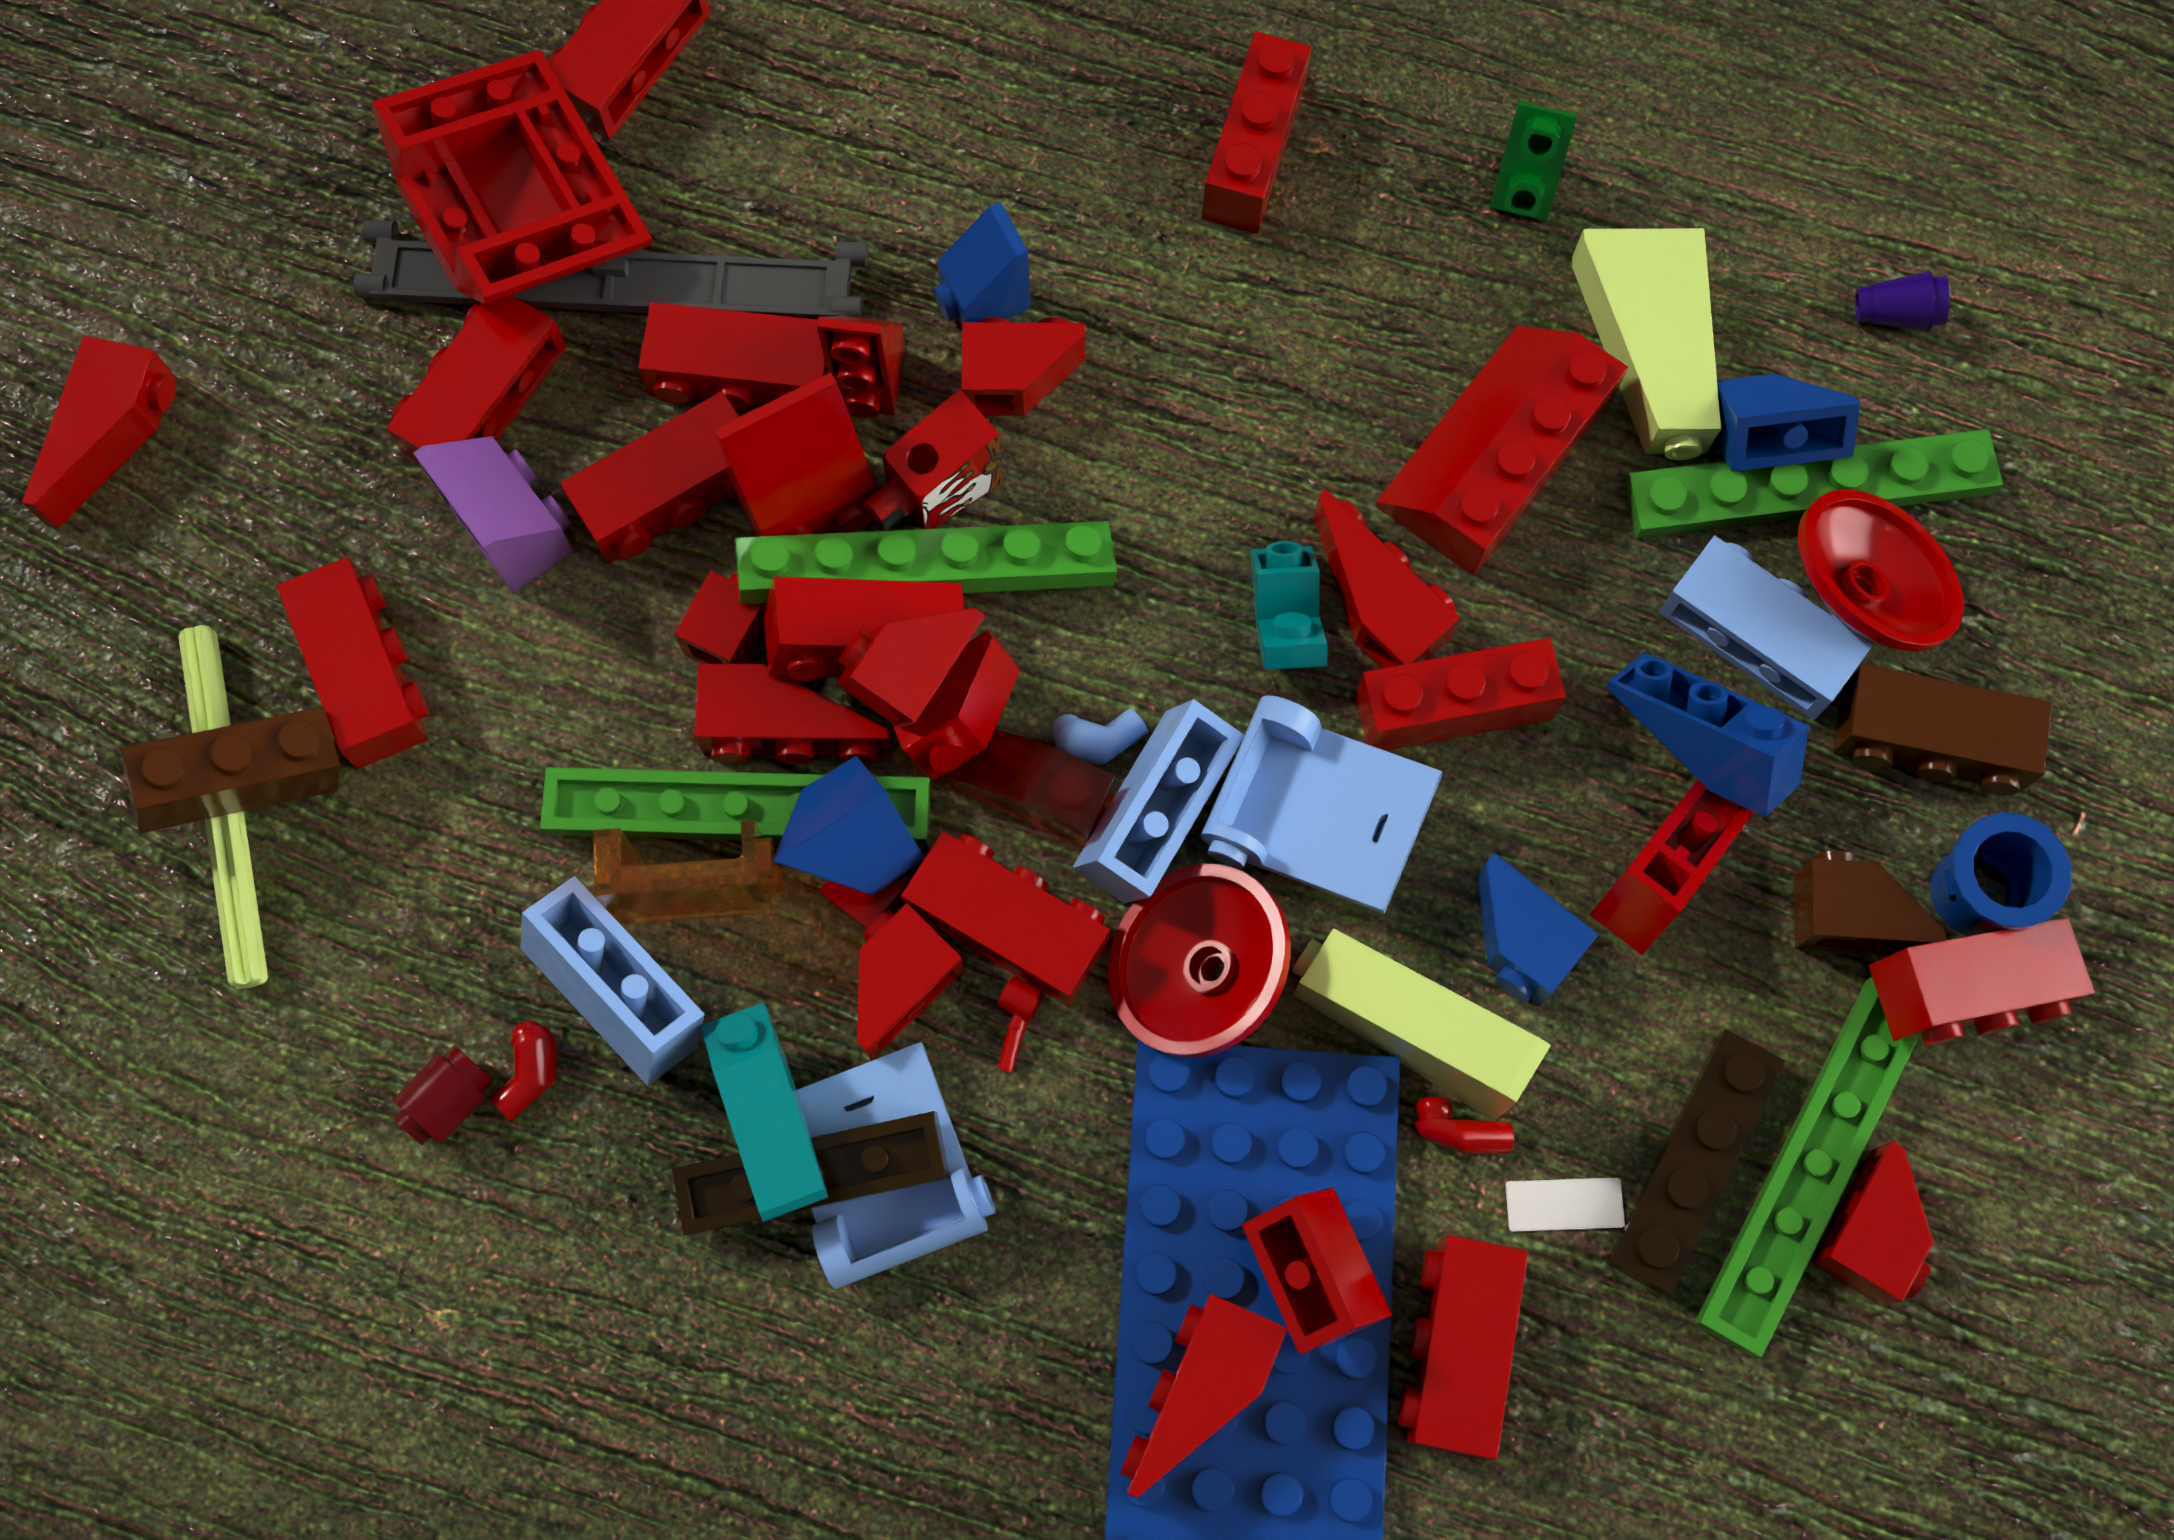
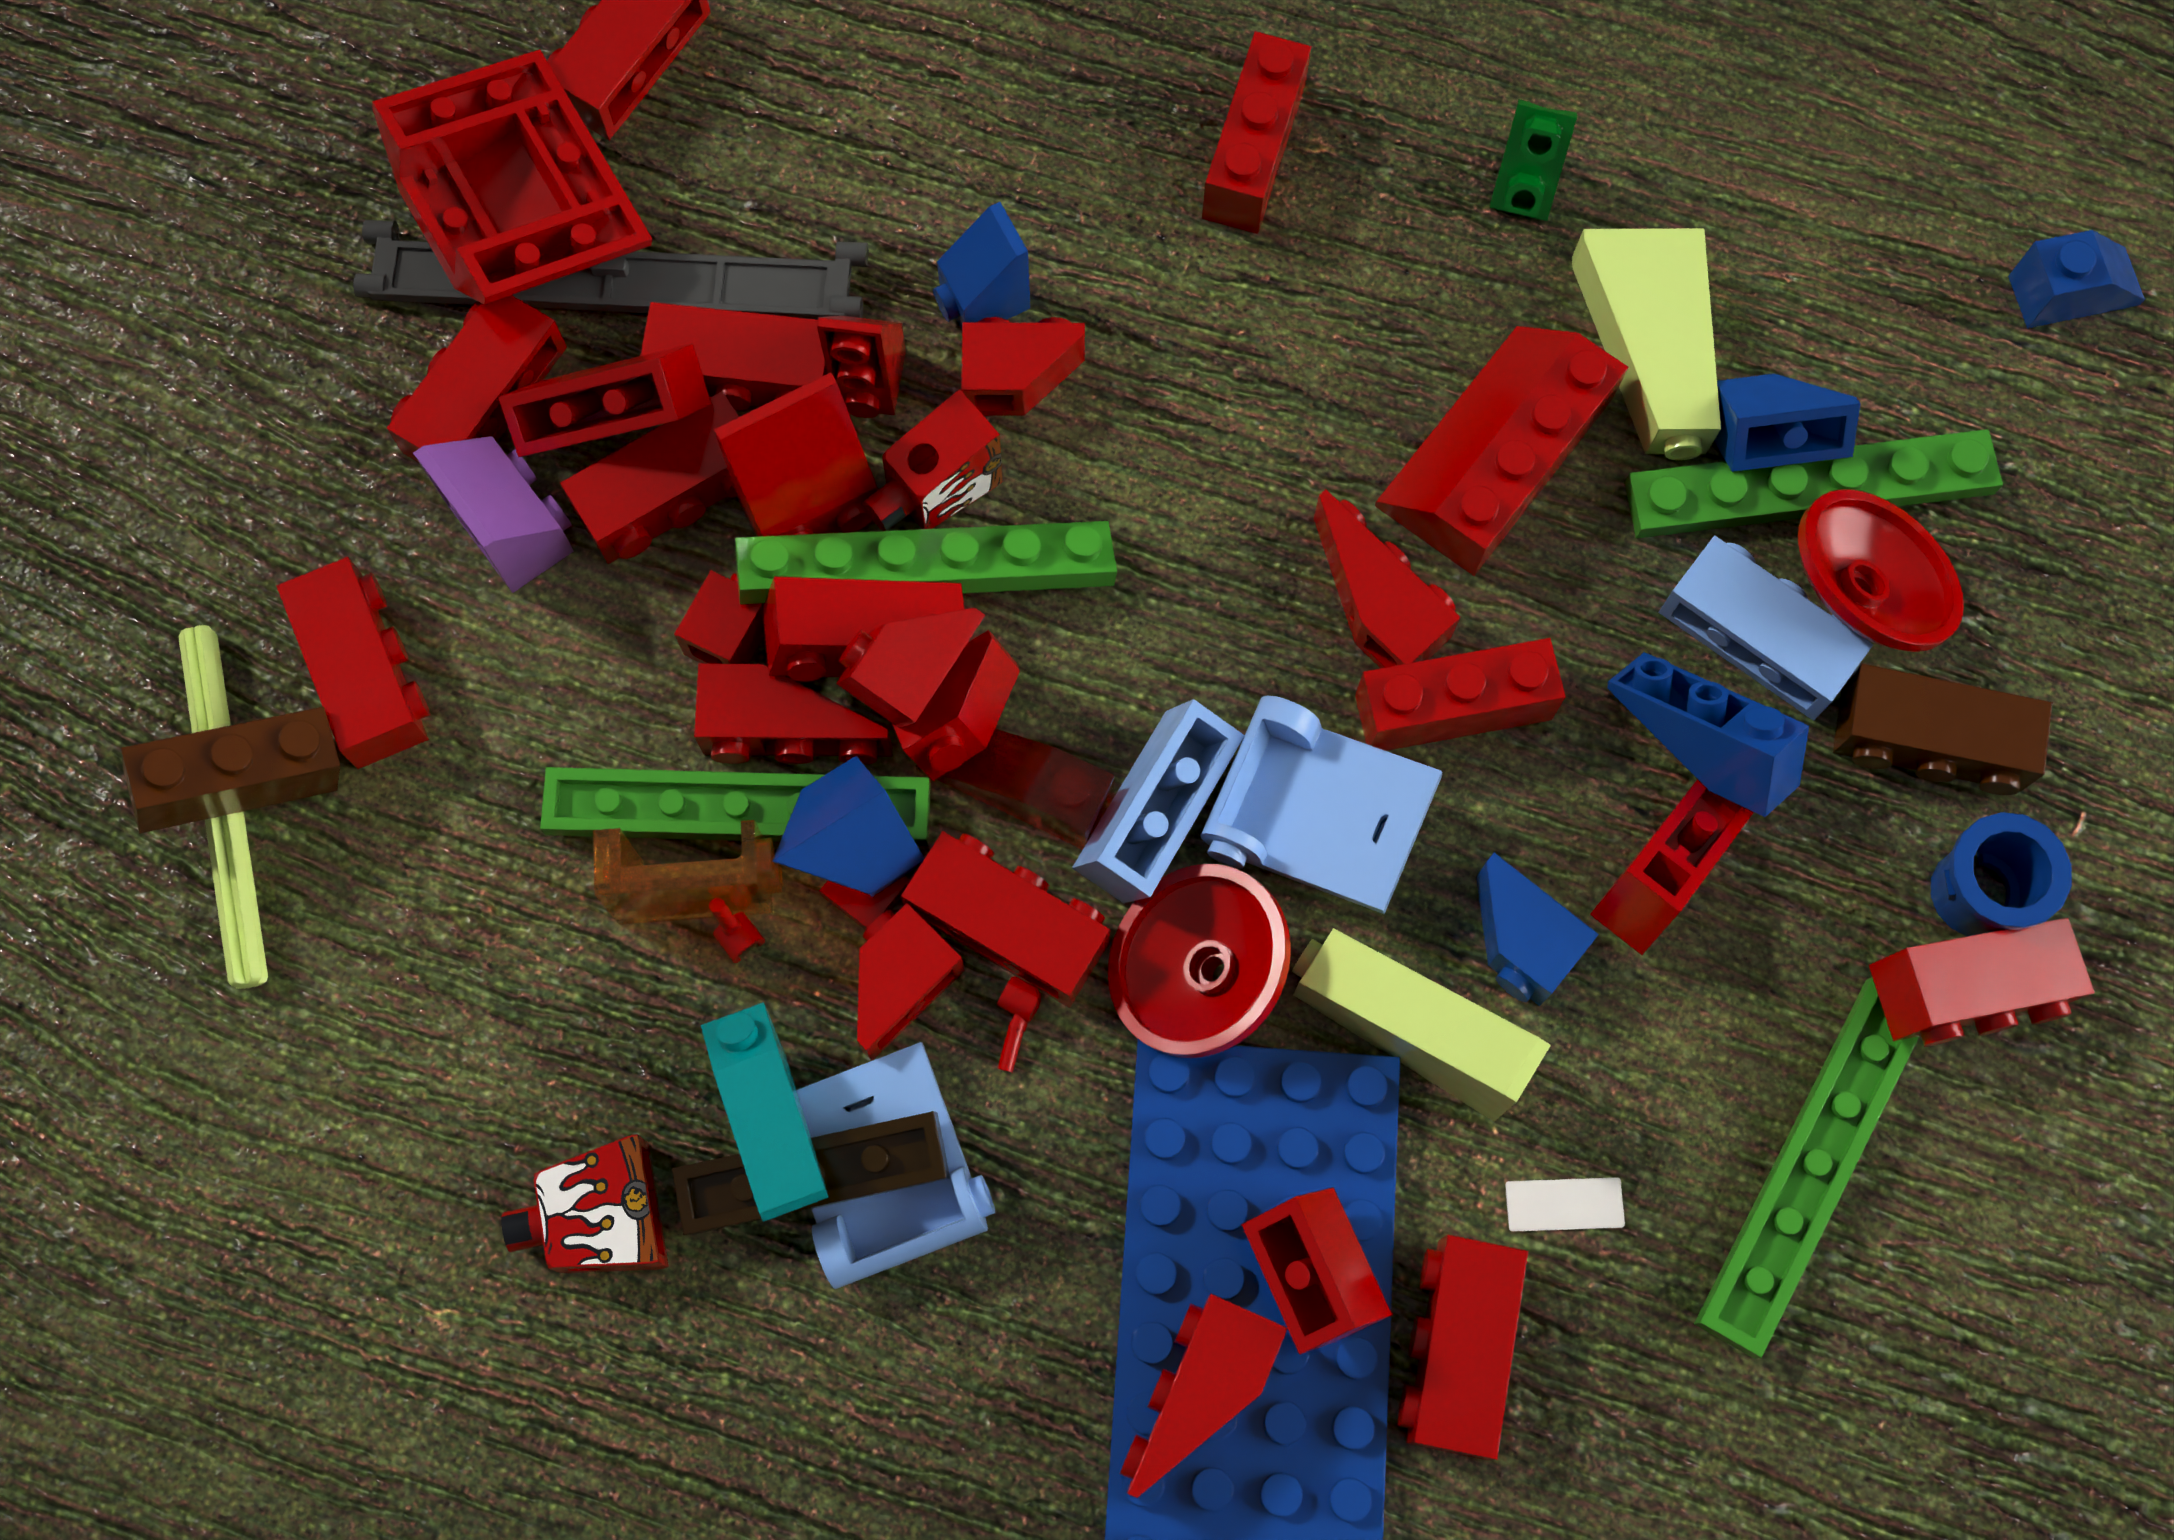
red slope [22,335,175,528] -> none
dark red brick [392,1045,493,1145] -> none
red arm [489,1020,557,1122] -> none
light blue brick [520,876,705,1086] -> none
light blue arm [1050,708,1149,765] -> none
teal slope [1250,541,1328,670] -> none
red arm [1414,1097,1514,1154] -> none
dark brown plate [1606,1029,1785,1297] -> none
reddish brown slope [1794,851,1946,955] -> none
red slope [1810,1141,1934,1306] -> none
dark purple cone [1855,271,1949,332] -> none
none -> red brick [498,343,712,457]
none -> torso [501,1134,669,1273]
none -> red hand [709,897,765,963]
none -> blue slope [2008,230,2145,329]

